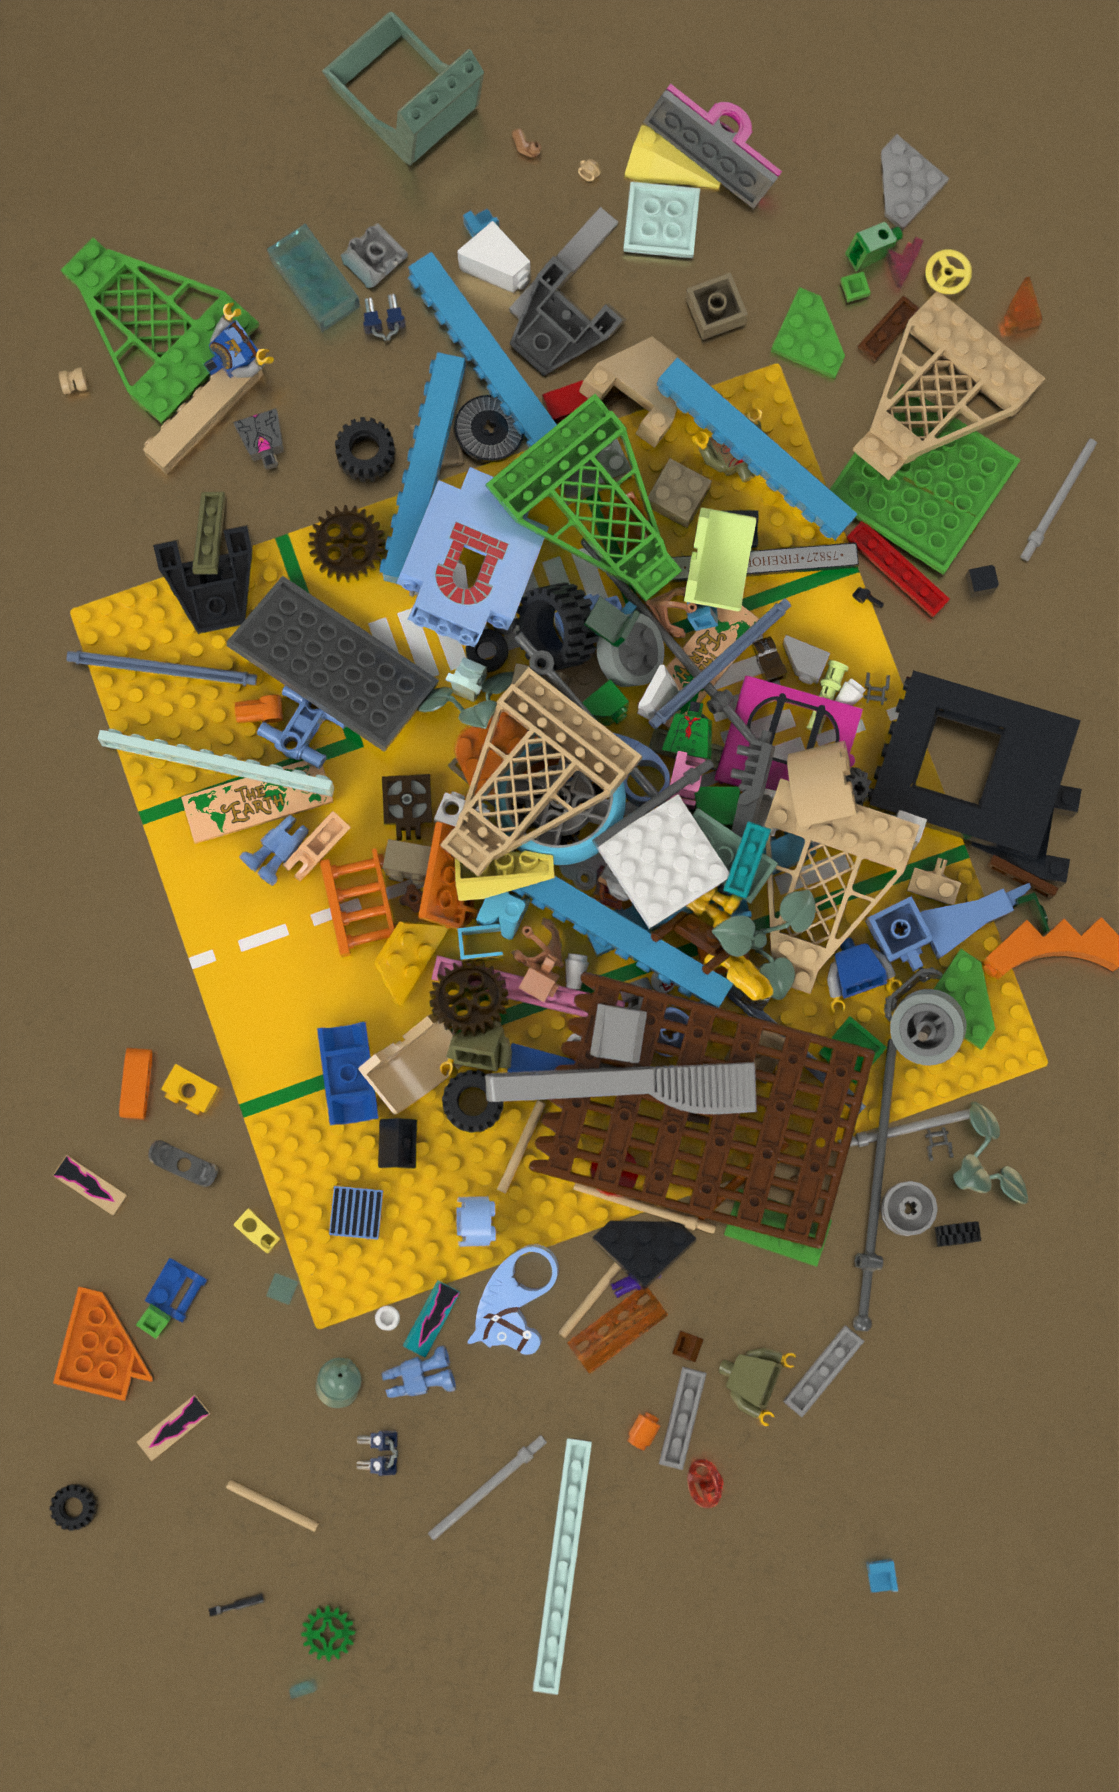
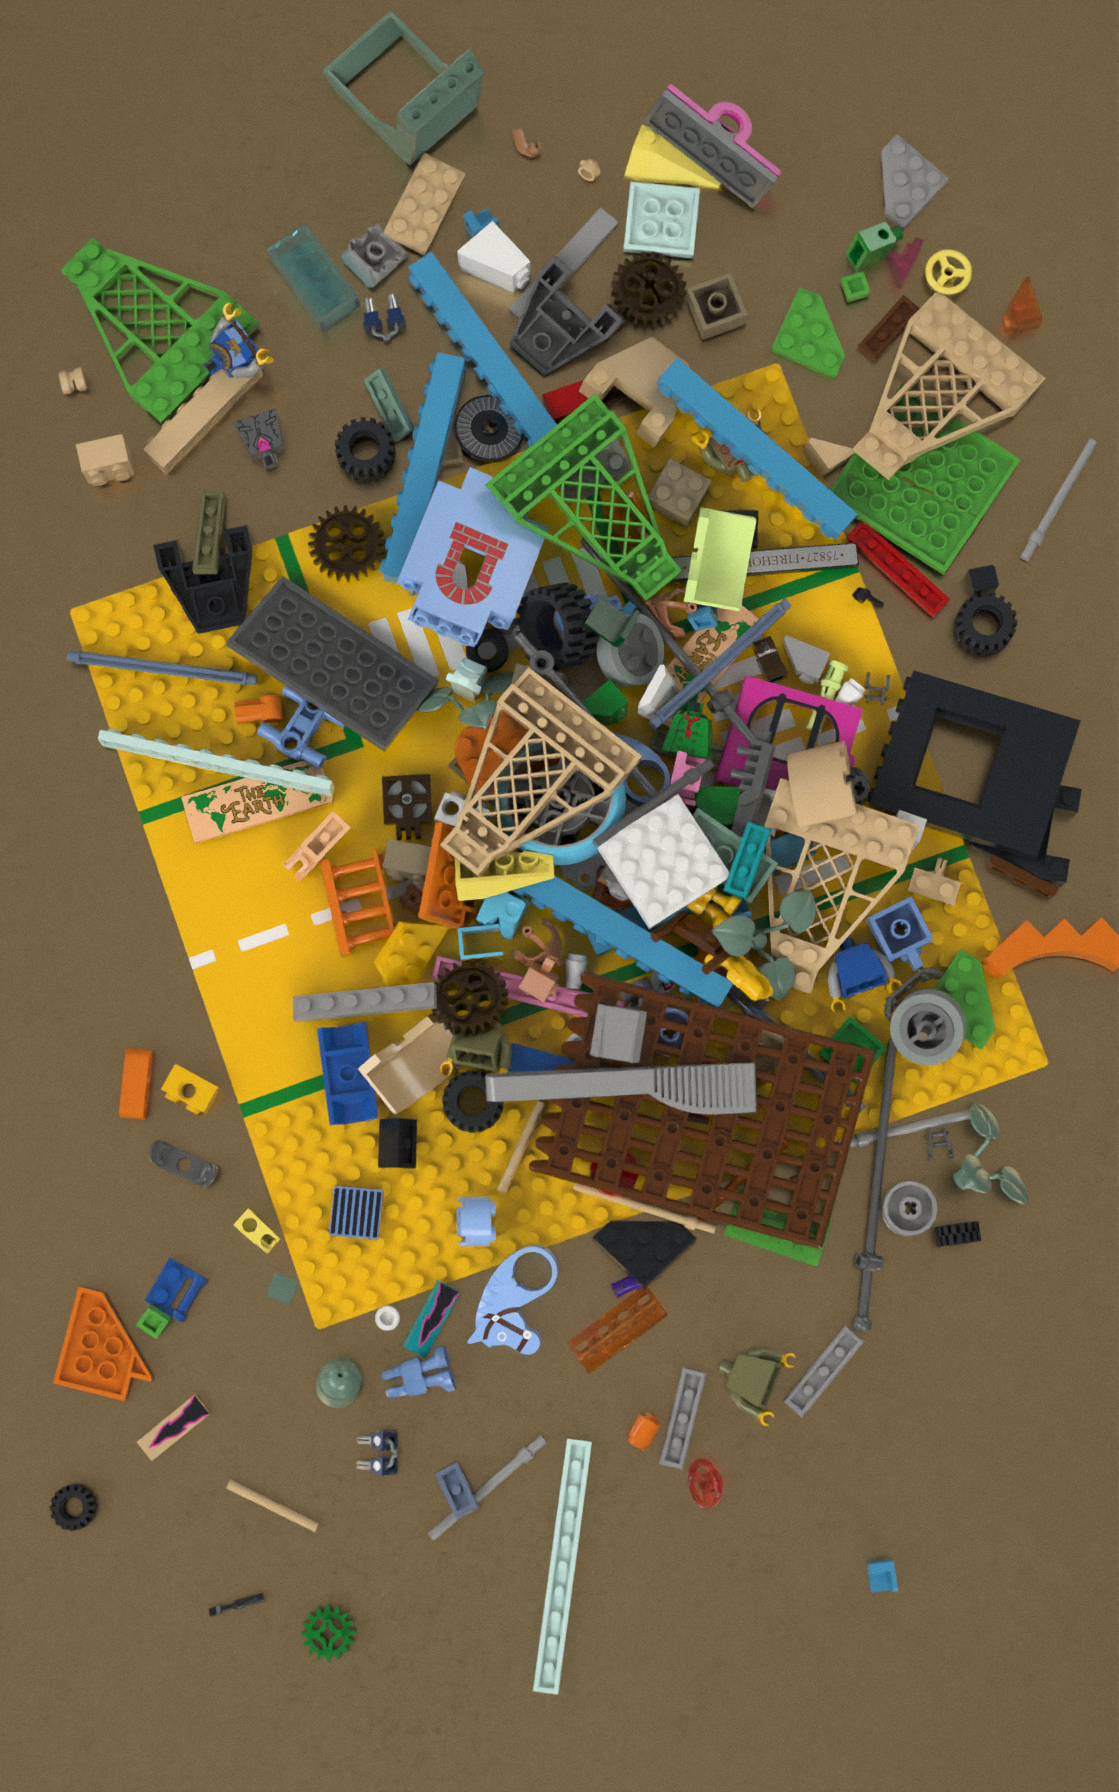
tile [53,1155,128,1216] -> none
medium blue piece [239,815,309,886] -> none
clear light blue tile [289,1679,317,1699] -> none
tan bar [558,1262,622,1338] -> none
reddish brown plate [672,1331,704,1363] -> none
medium blue piece [920,883,1031,959] -> none
dark green piece [1013,892,1050,936] -> none
none -> tan brick [76,434,135,486]
none -> light grey plate [293,982,437,1022]
none -> sand green plate [364,368,414,442]
none -> tan plate [383,153,465,256]
none -> sand blue plate [436,1462,479,1519]
none -> dark brown gear [611,251,687,327]
none -> tan slope [802,438,854,478]
none -> black tyre [954,592,1017,656]

